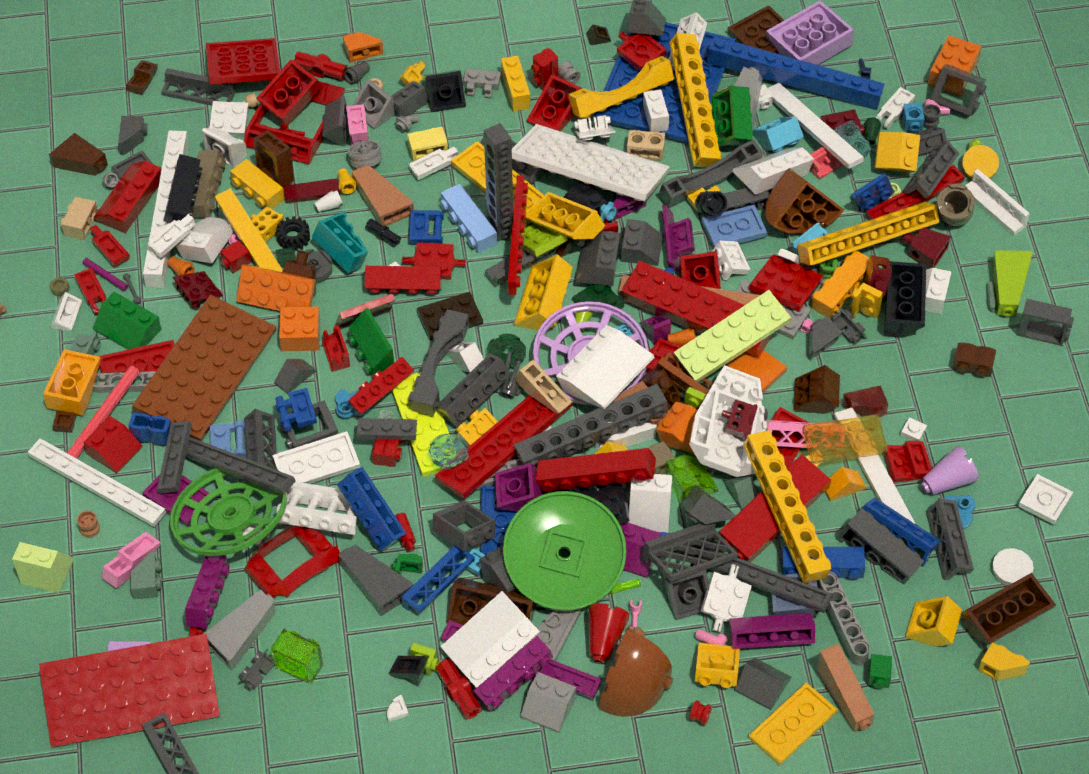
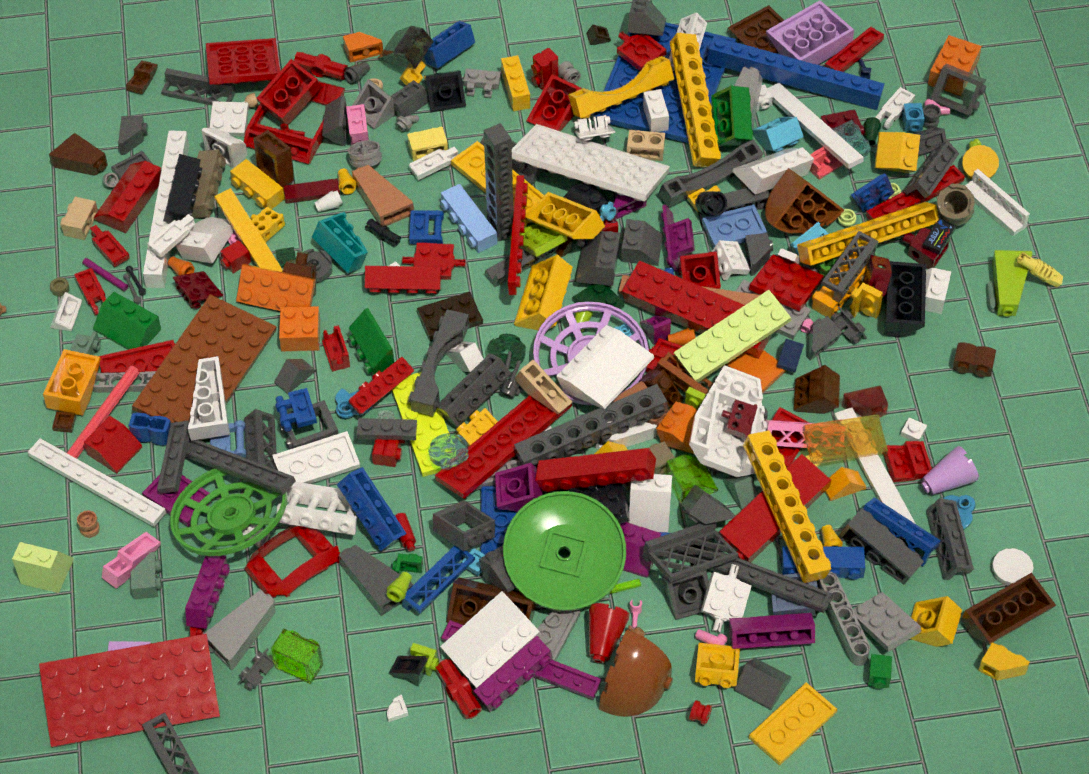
black tyre [276,216,310,251] -> none
tile [336,294,395,327] -> none
light grey slope [521,672,576,733] -> none
nougat slope [817,643,874,732] -> none
dark grey window [1017,299,1074,346] -> none
white plate [1018,474,1073,525] -> none
none -> black hinge [126,265,146,296]
none -> white wedge [188,356,230,441]
none -> clear smoke slope [377,26,434,69]
none -> lime cone [386,572,412,602]
none -> blue brick [421,21,475,68]
none -> dark grey slope [744,233,773,276]
none -> dark blue slope [777,339,804,373]
none -> dark grey fence [821,231,879,303]
none -> yellow cone [821,525,843,547]
none -> red plate [825,27,884,72]
none -> yellowish green plate [838,209,856,226]
none -> light grey plate [853,592,921,652]
none -> black tile [922,218,956,255]
none -> light yellow hinge [1017,252,1063,287]

